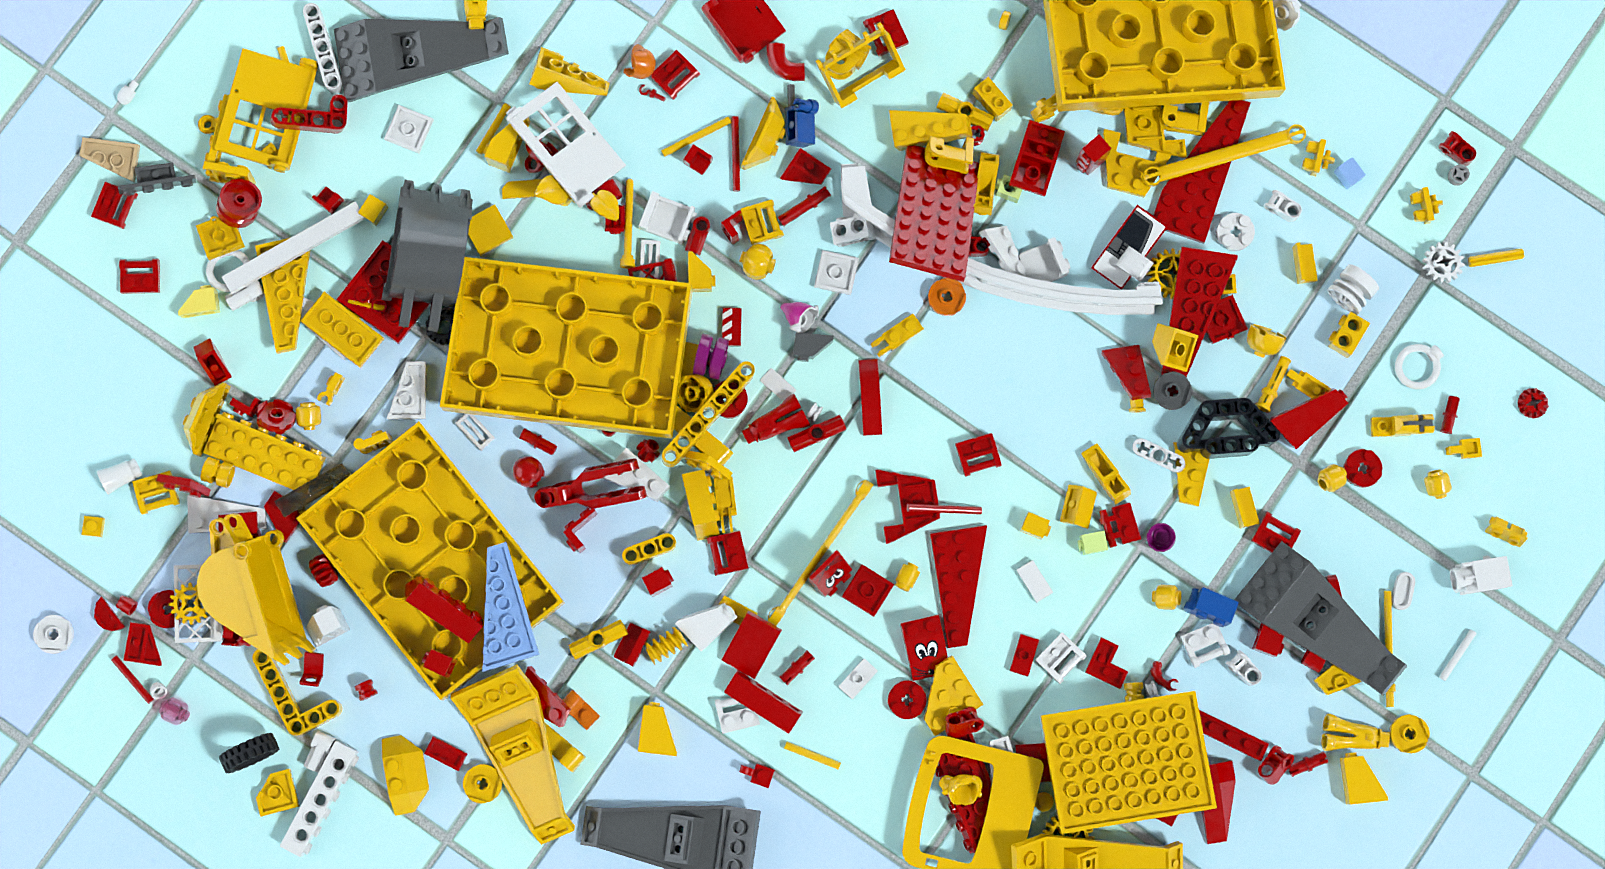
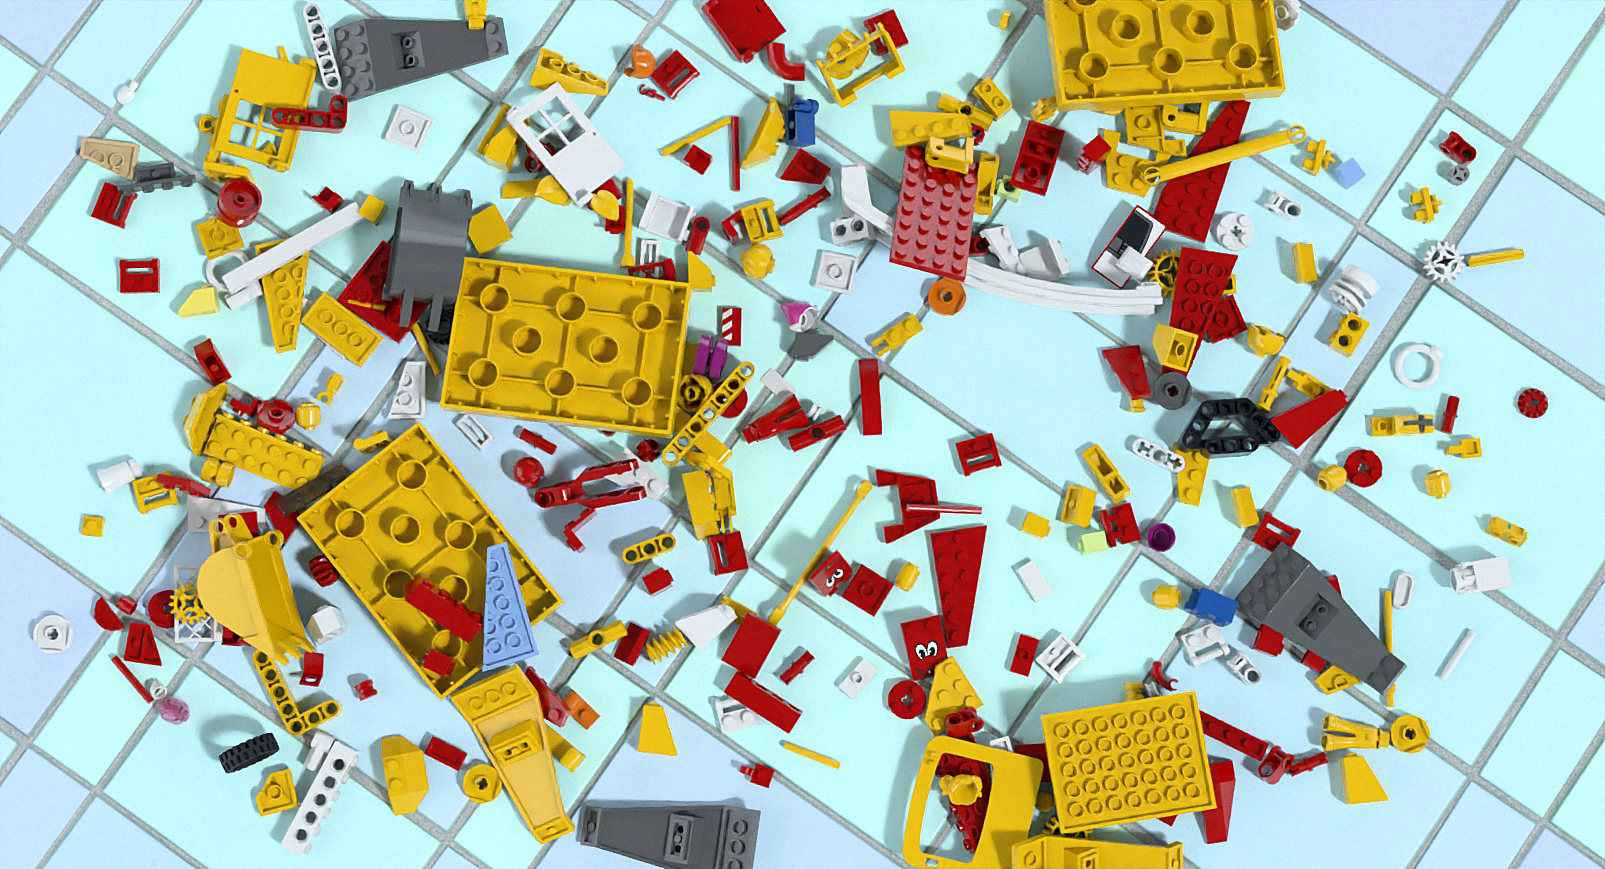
red plate [1084,637,1129,689] -> none
none -> yellow bar [411,322,442,376]

